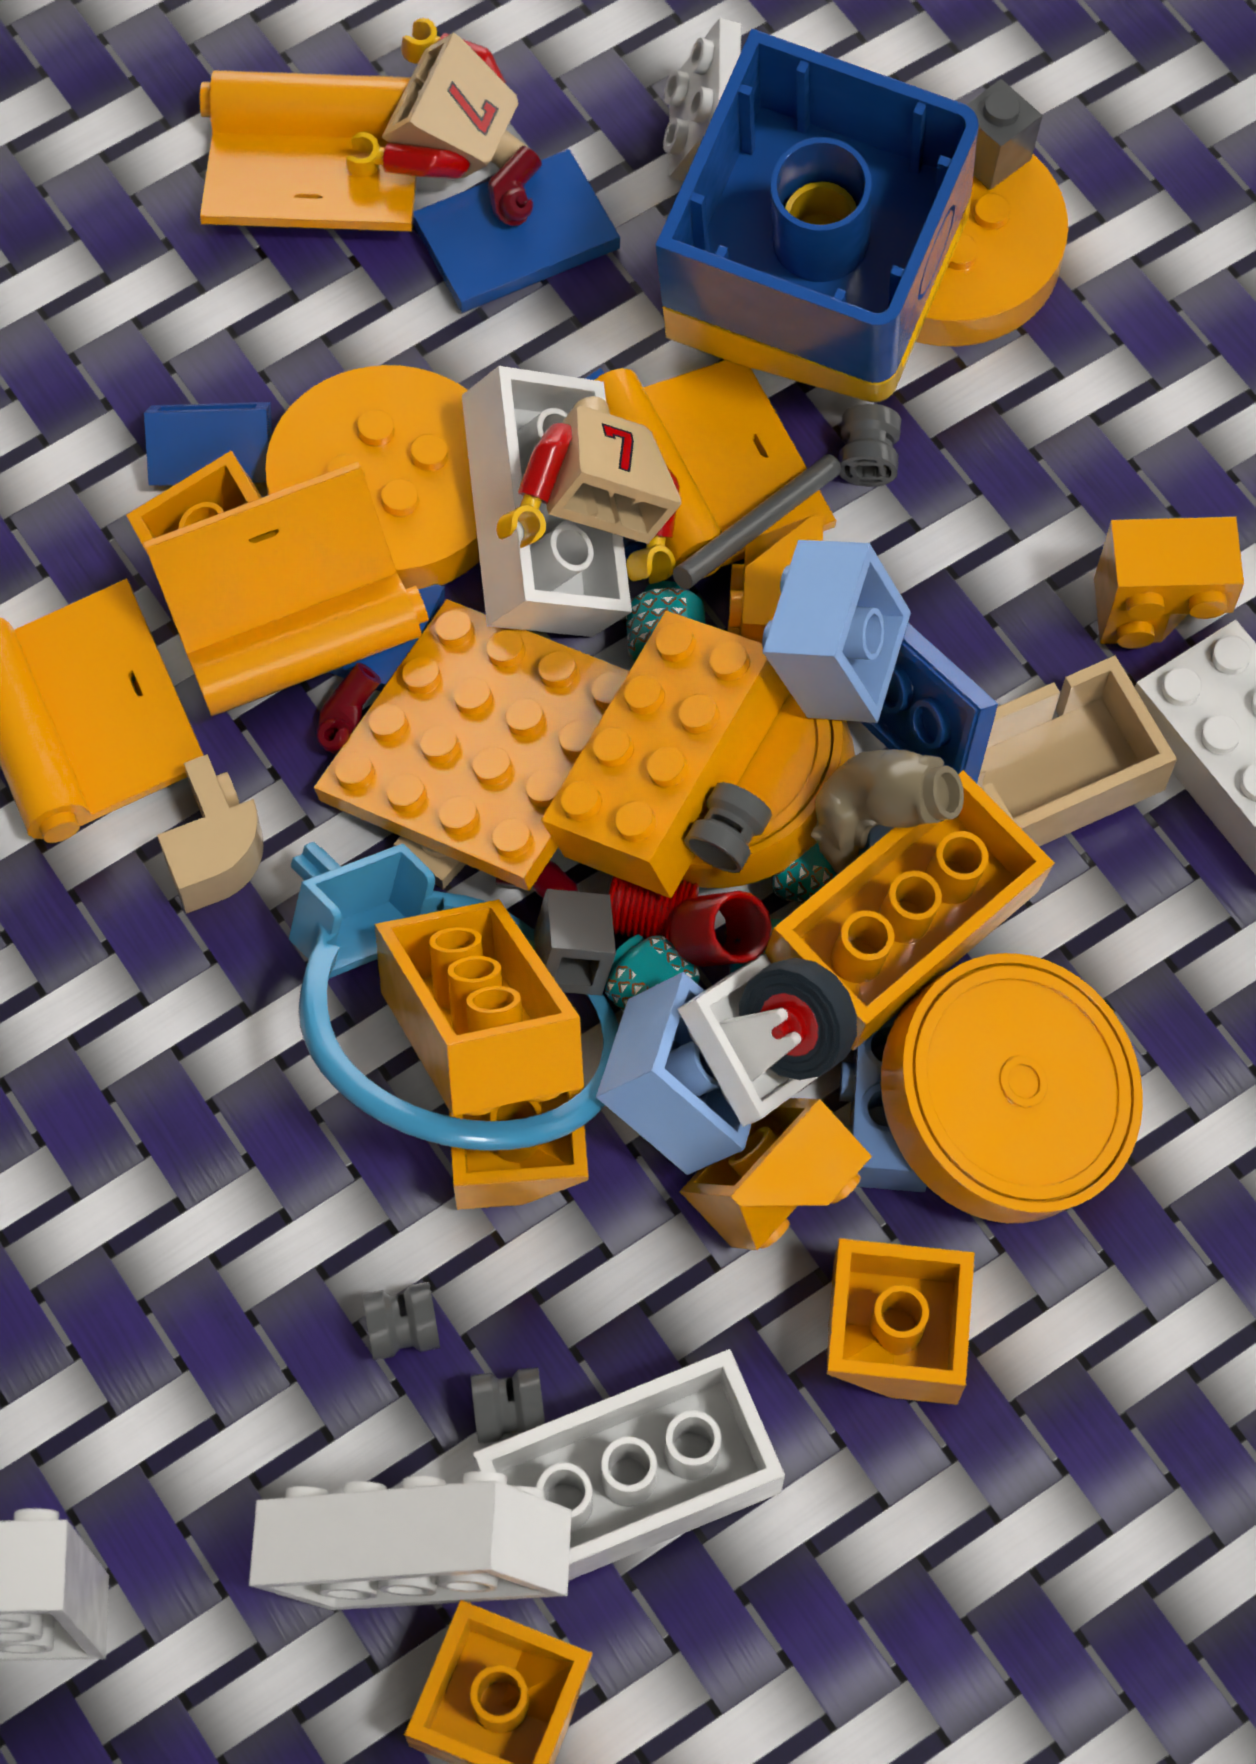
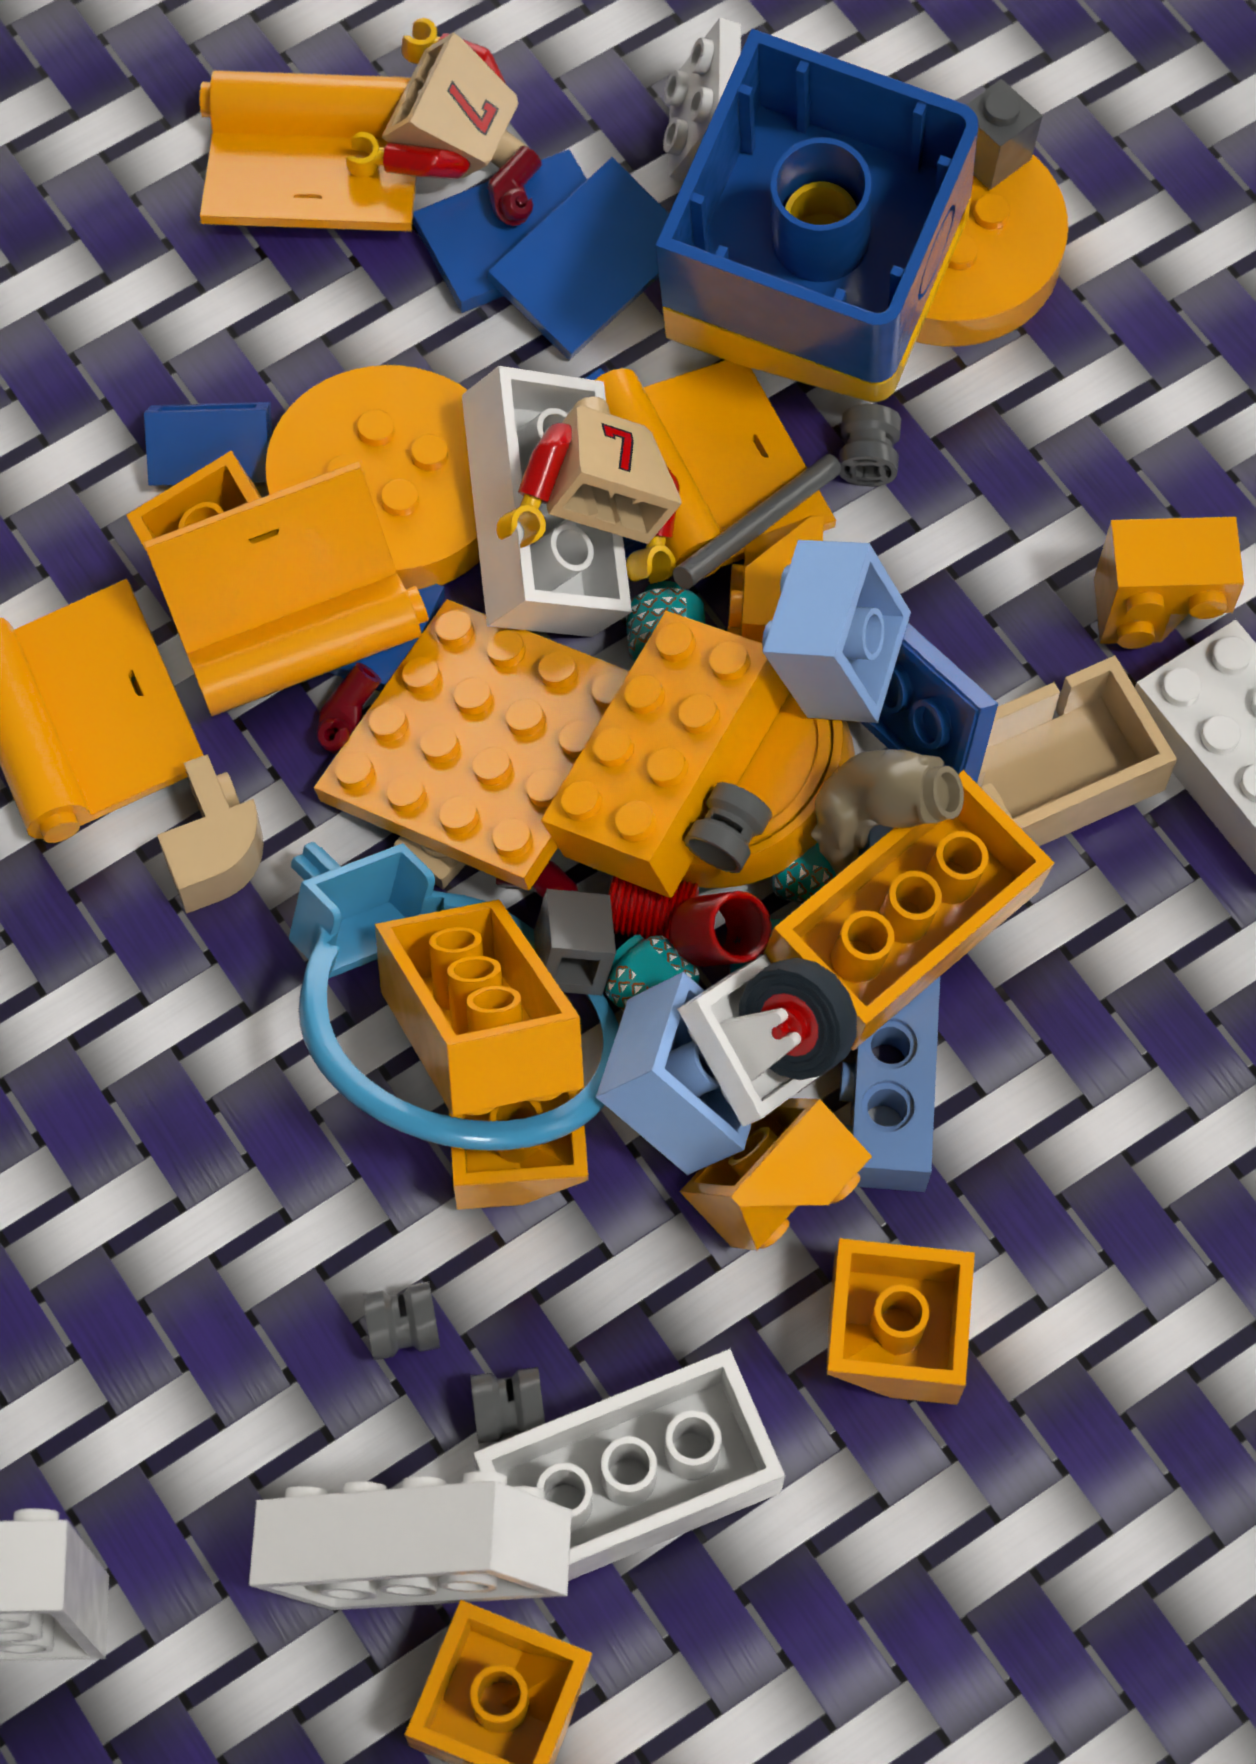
light orange brick [881,953,1143,1223] -> none
none -> blue tile [486,157,669,361]

